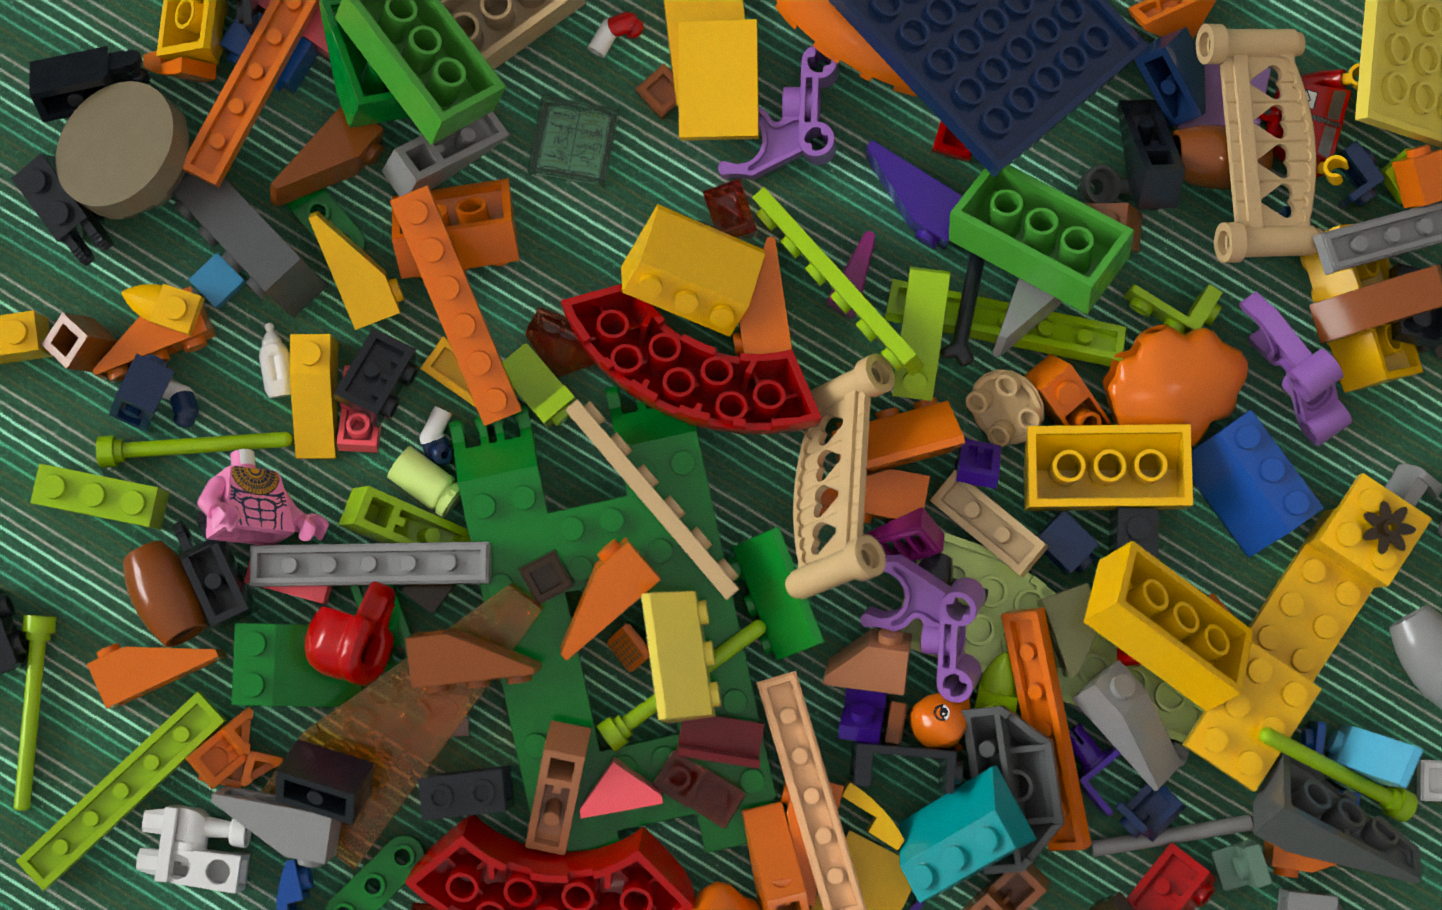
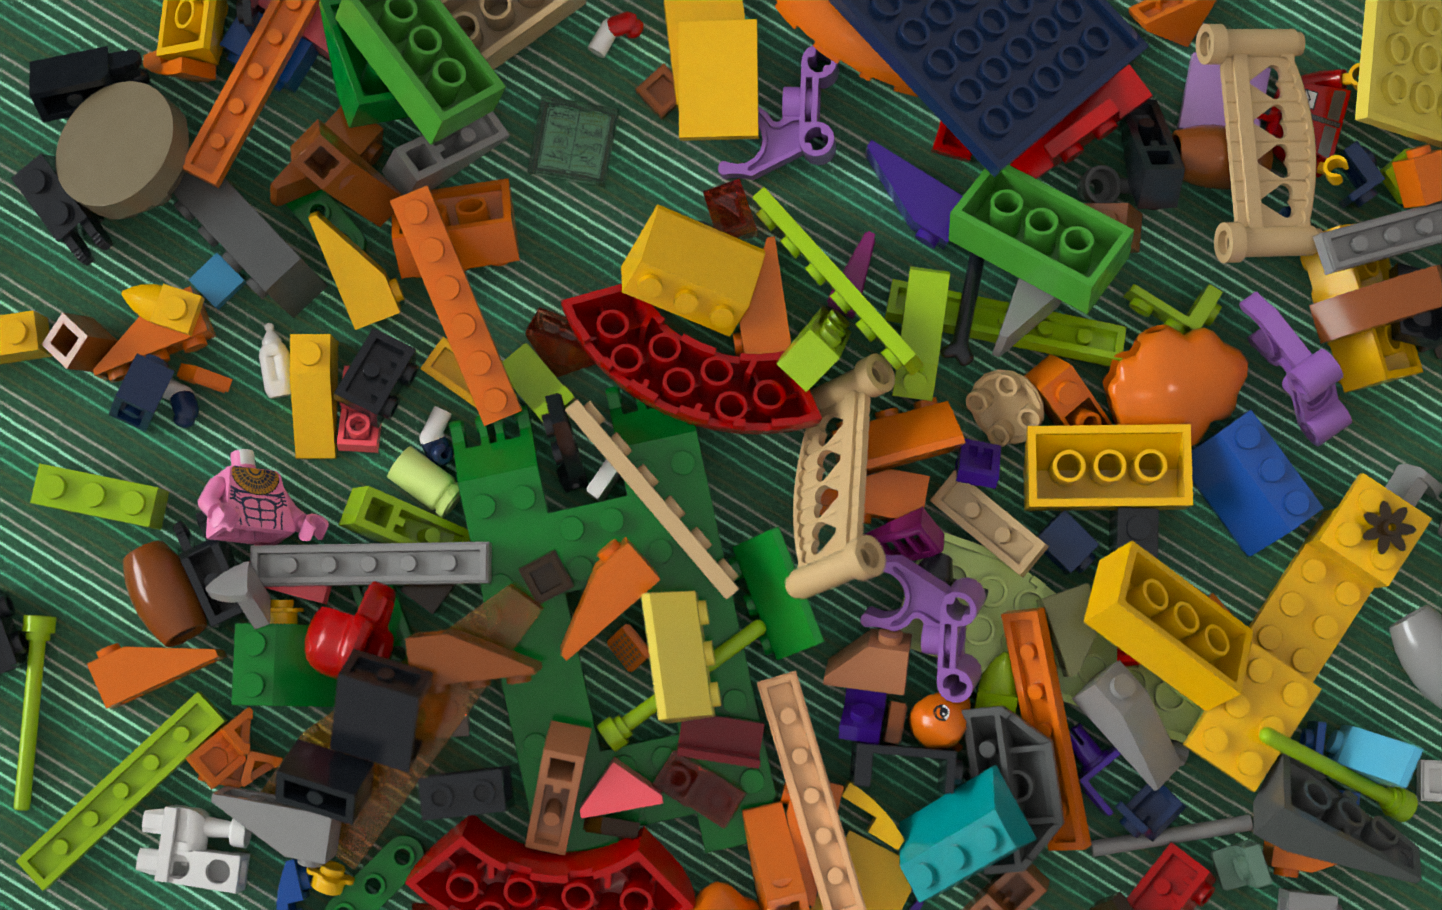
lime piece [96,432,292,468] -> none
dark blue slope [1134,27,1206,127] -> none
none -> orange tile [177,363,233,393]
none -> light grey tile [206,561,271,629]
none -> yellow plate [270,600,304,624]
none -> dark orange slope [290,119,403,227]
none -> yellow plate [306,860,355,896]
none -> black panel [330,649,433,773]
none -> black hinge [541,393,589,493]
none -> dark brown tile [583,816,640,839]
none -> white tile [586,459,621,502]
none -> lime slope [777,306,852,392]
none -> red bracket [1010,64,1153,179]

